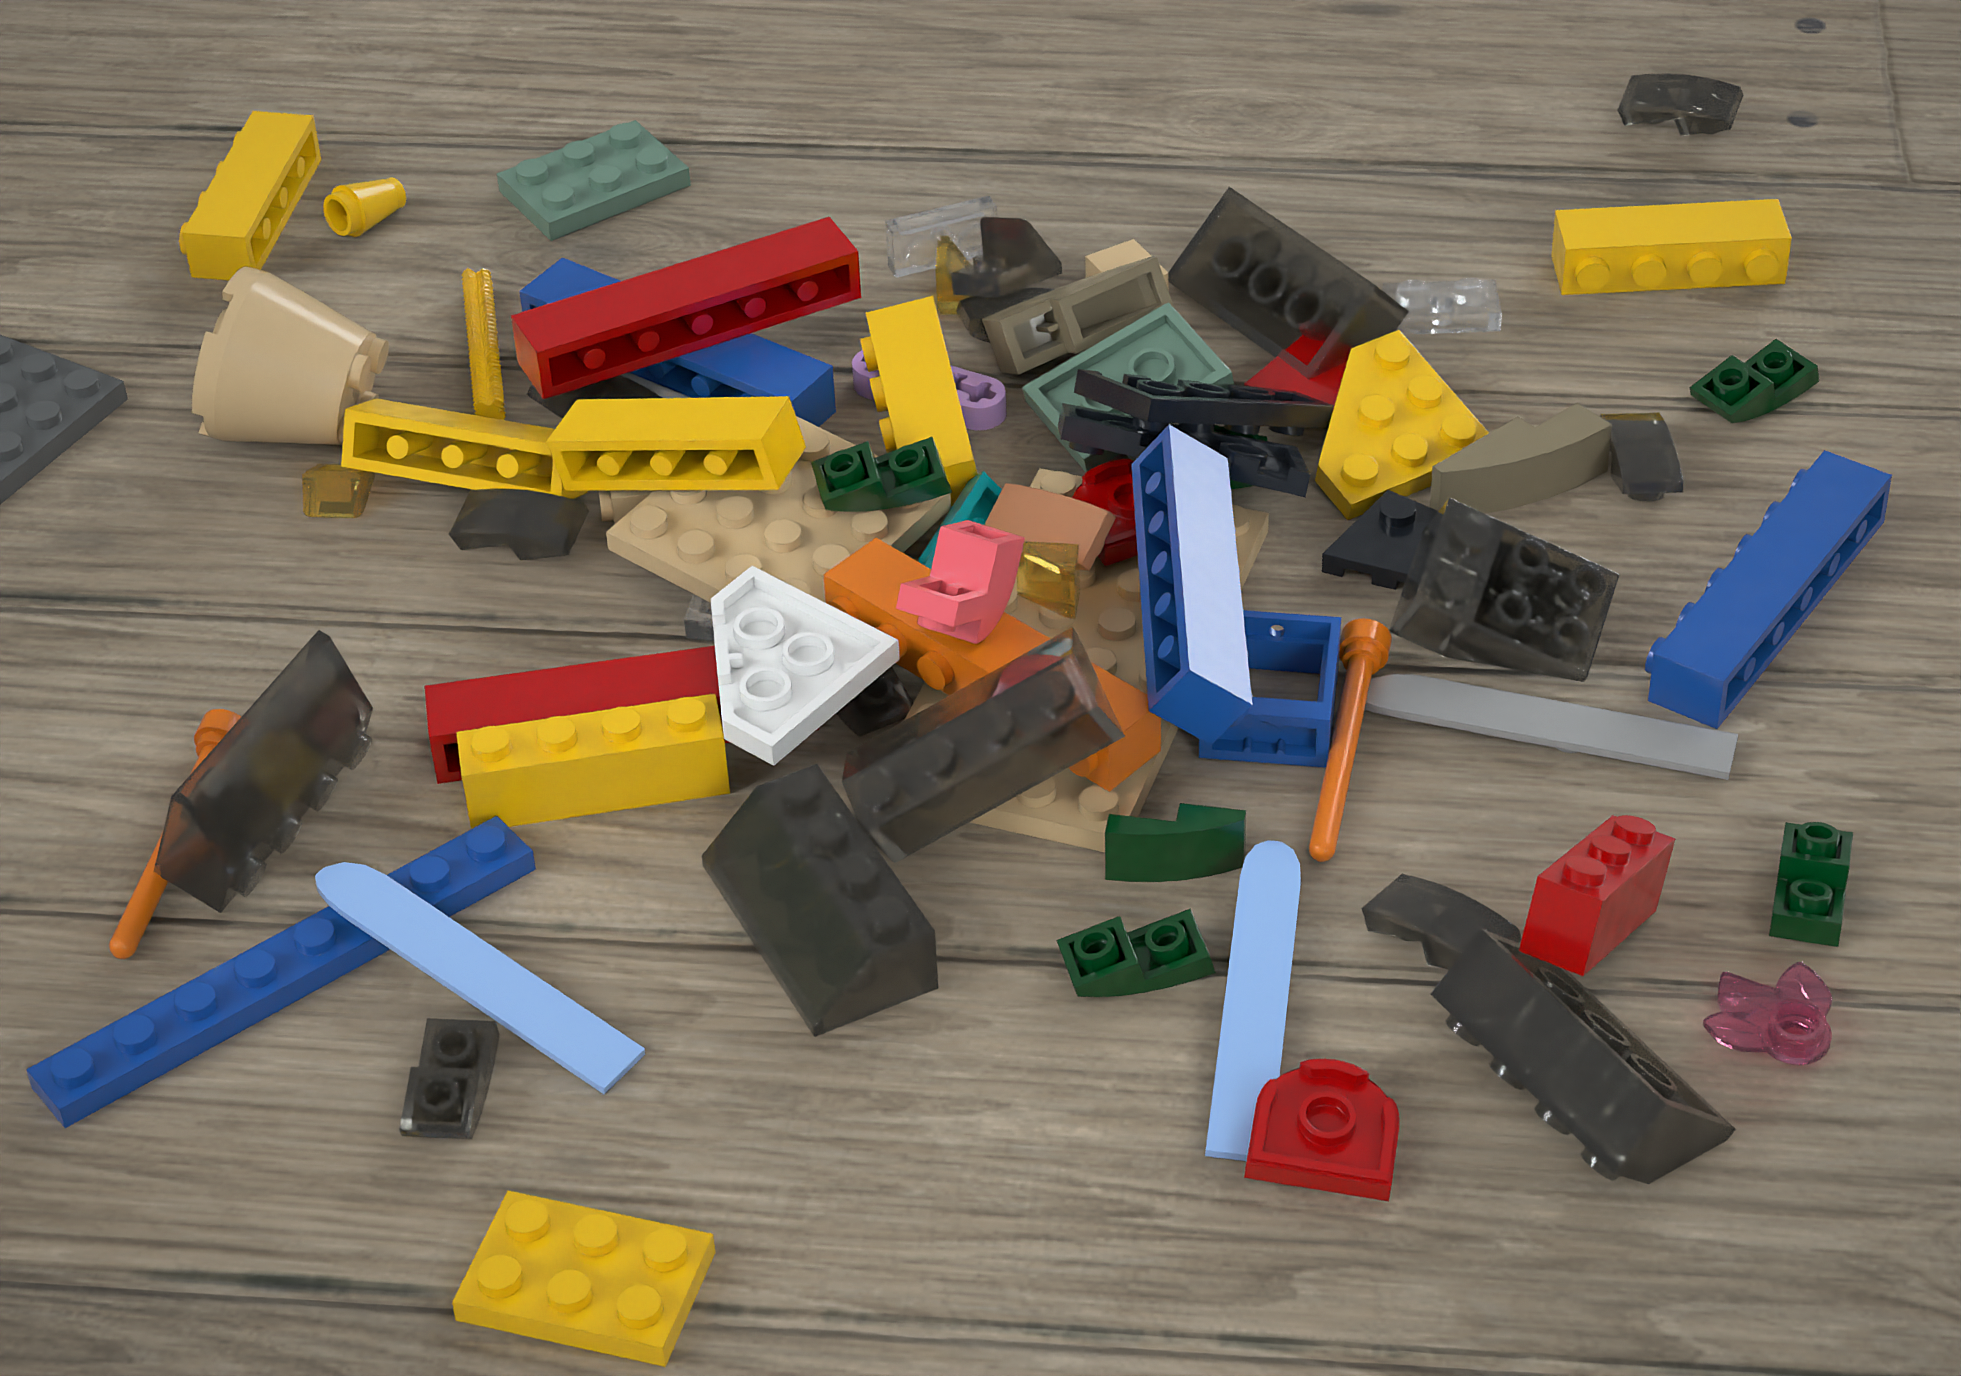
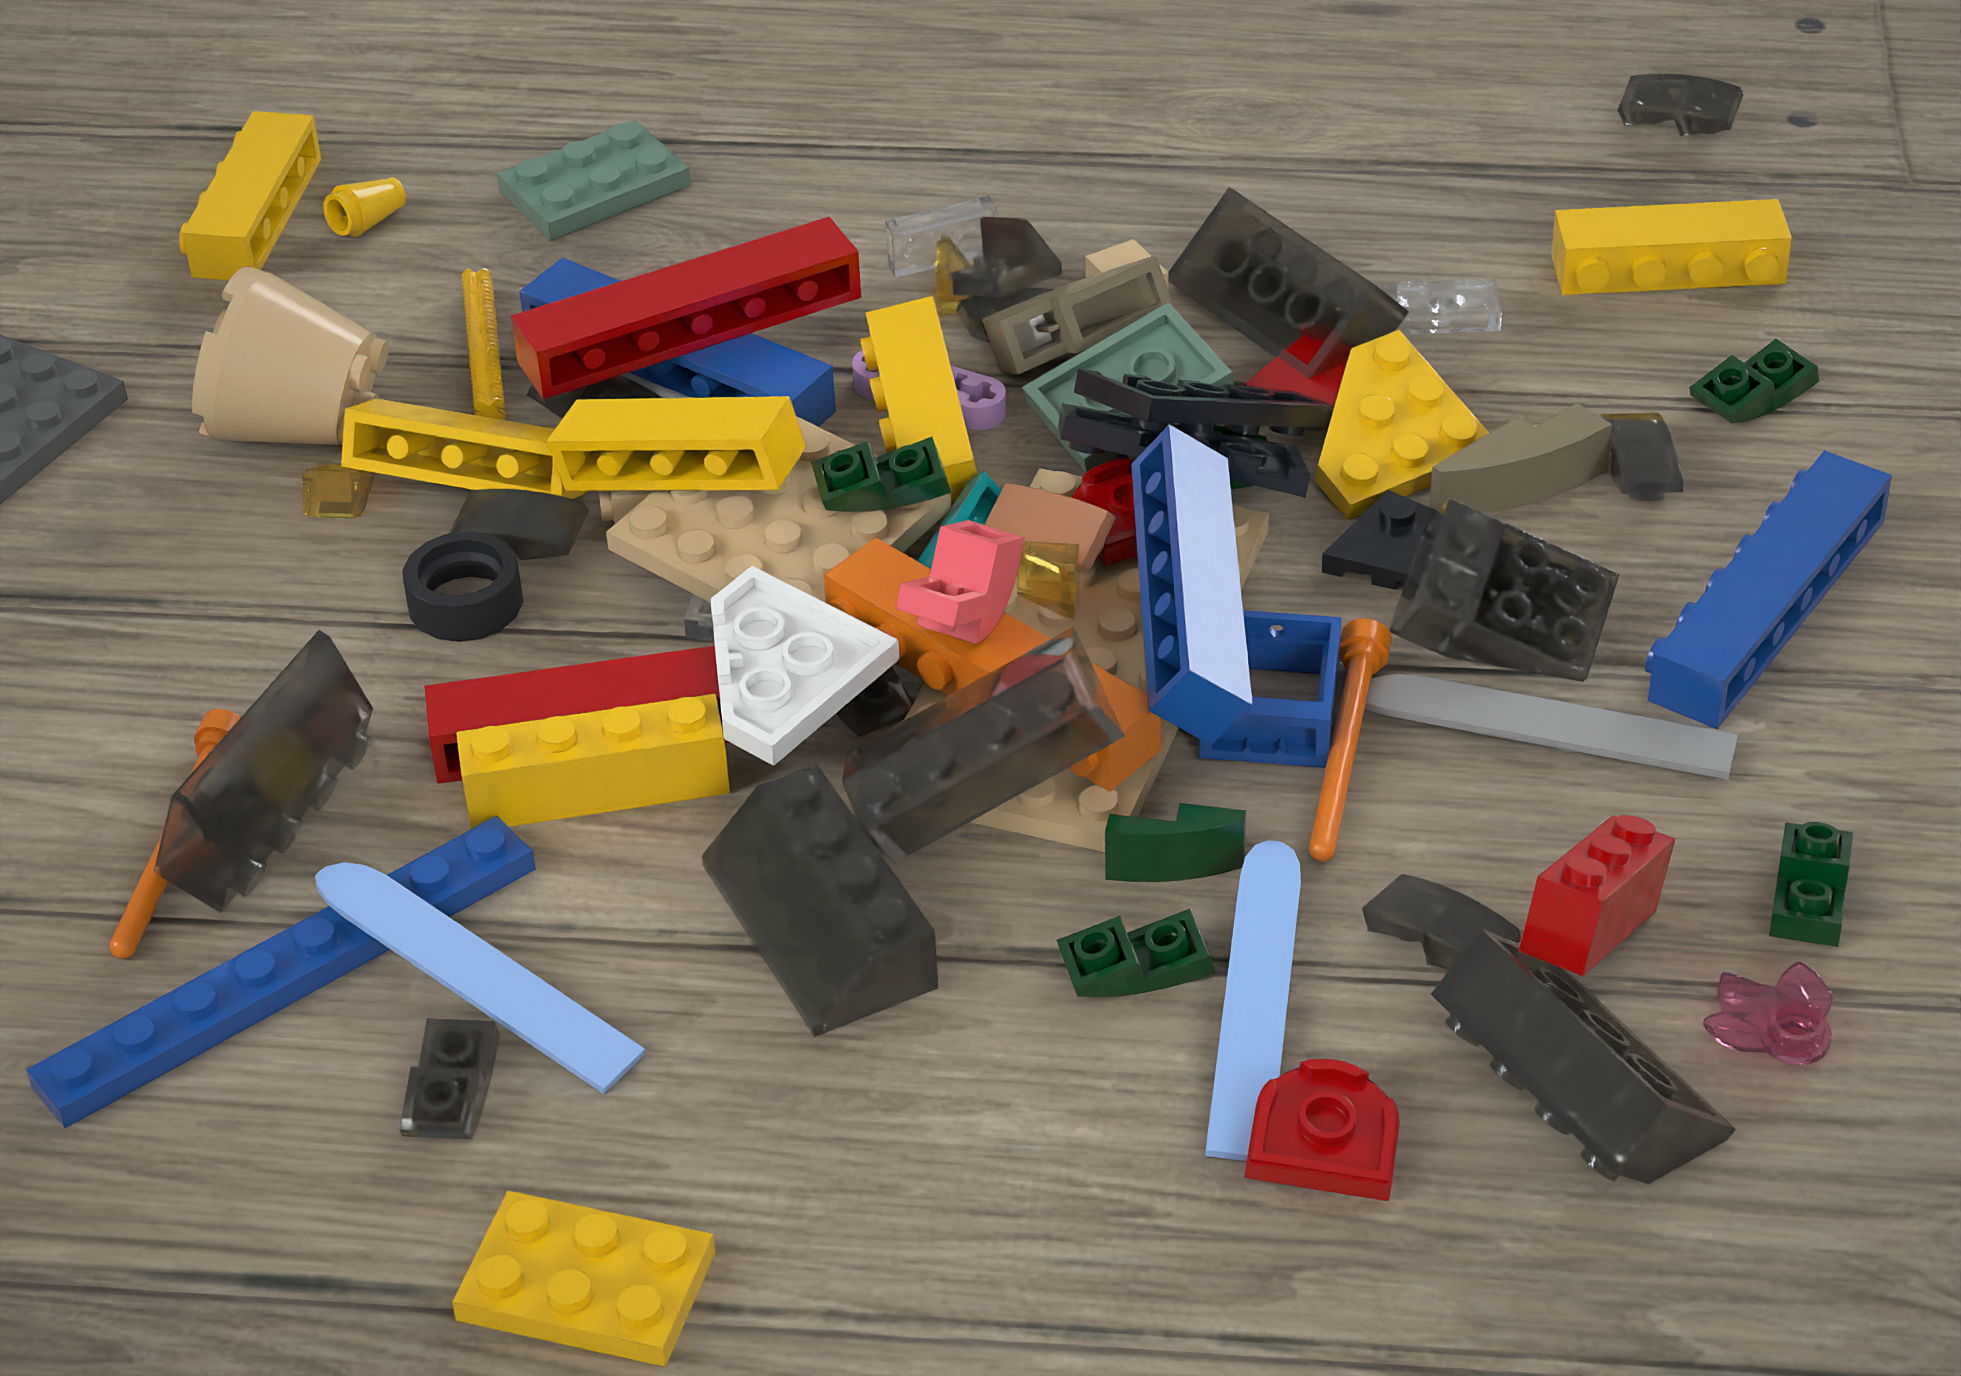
none -> black tyre [402,531,524,642]

